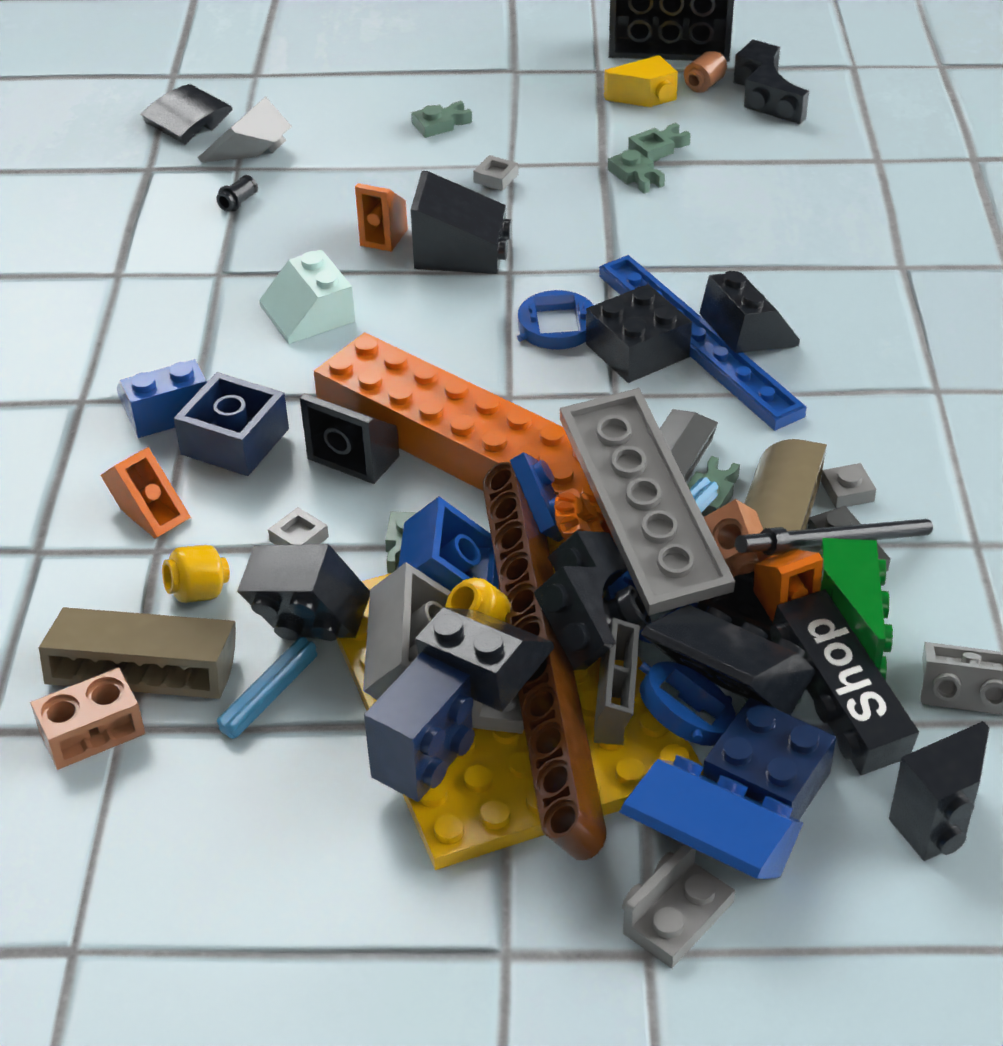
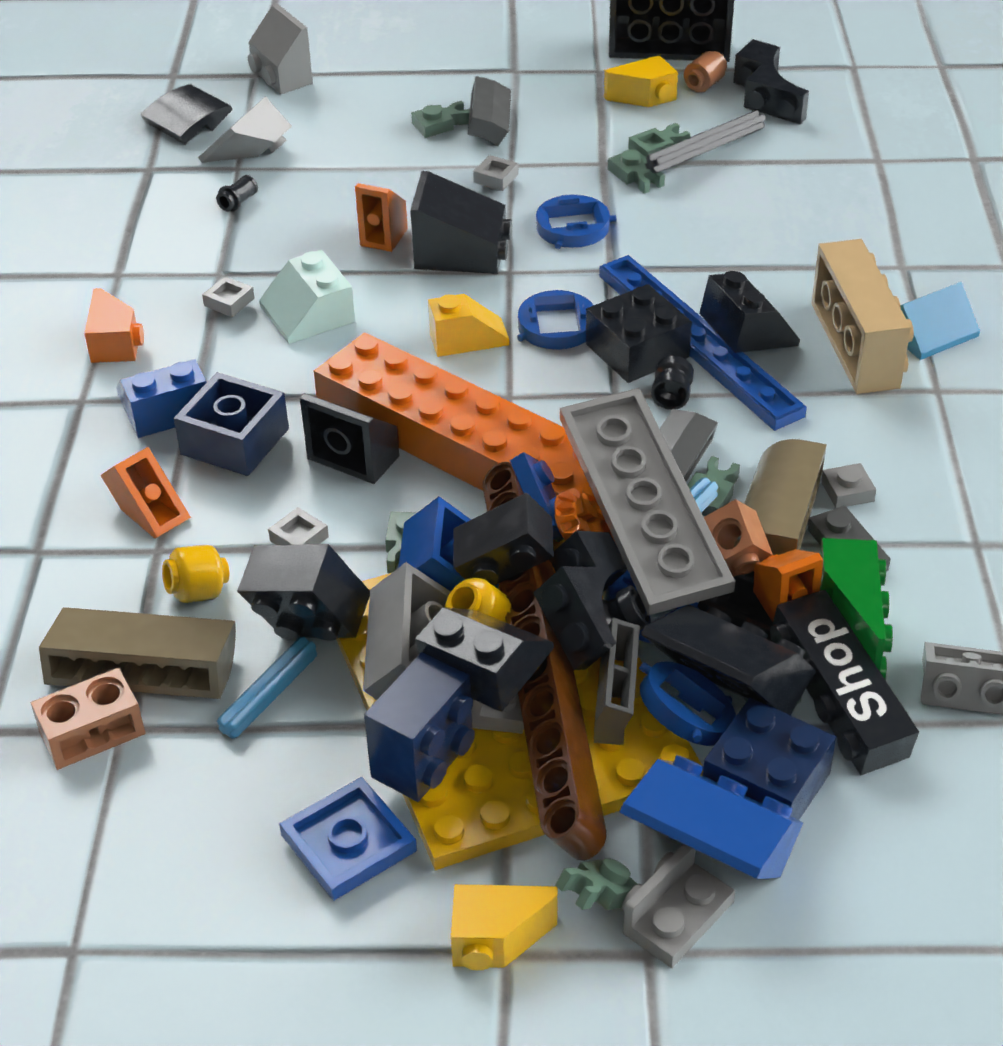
black bar [735,519,933,555] -> none
black slope [889,721,989,861] -> none
none -> orange slope [84,288,144,363]
none -> light grey plate [202,276,255,317]
none -> light grey slope [248,4,313,94]
none -> plate [279,777,417,901]
none -> yellow slope [428,294,510,357]
none -> yellow slope [451,884,558,971]
none -> black brick [453,493,554,586]
none -> dark grey piece [468,76,511,146]
none -> blue piece [536,194,616,249]
none -> sand green plate [555,858,638,910]
none -> axle [645,110,766,174]
none -> black wheel [651,356,694,410]
none -> tan brick [811,239,914,394]
none -> slope [900,281,980,360]

